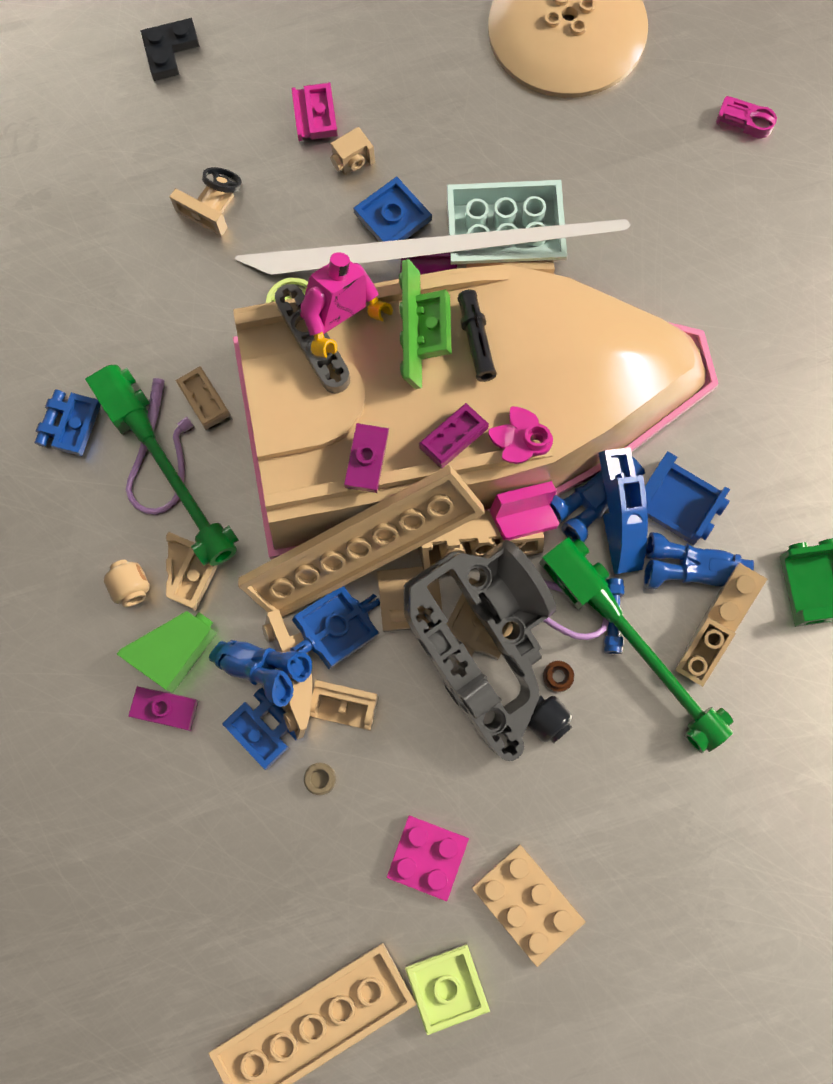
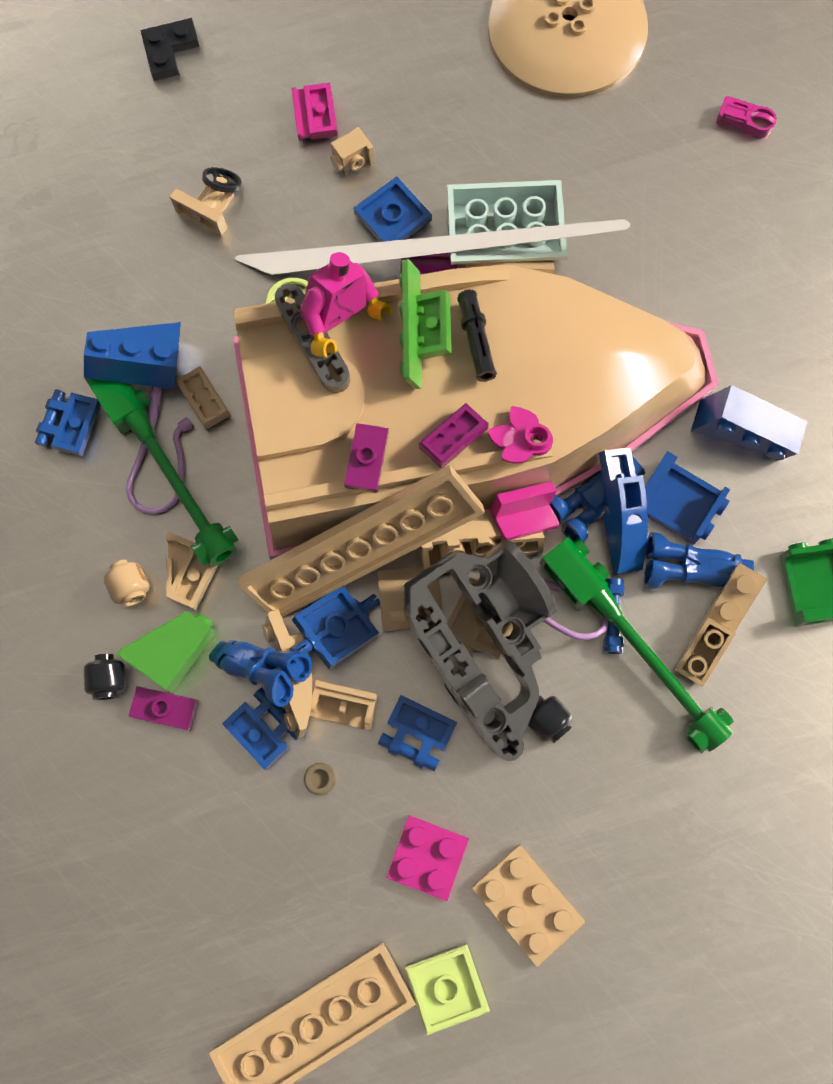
reddish brown plate [543,661,574,692] -> none
none -> blue wedge [84,322,181,389]
none -> black head [84,654,126,700]
none -> blue plate [378,695,457,771]
none -> wedge [691,385,807,460]

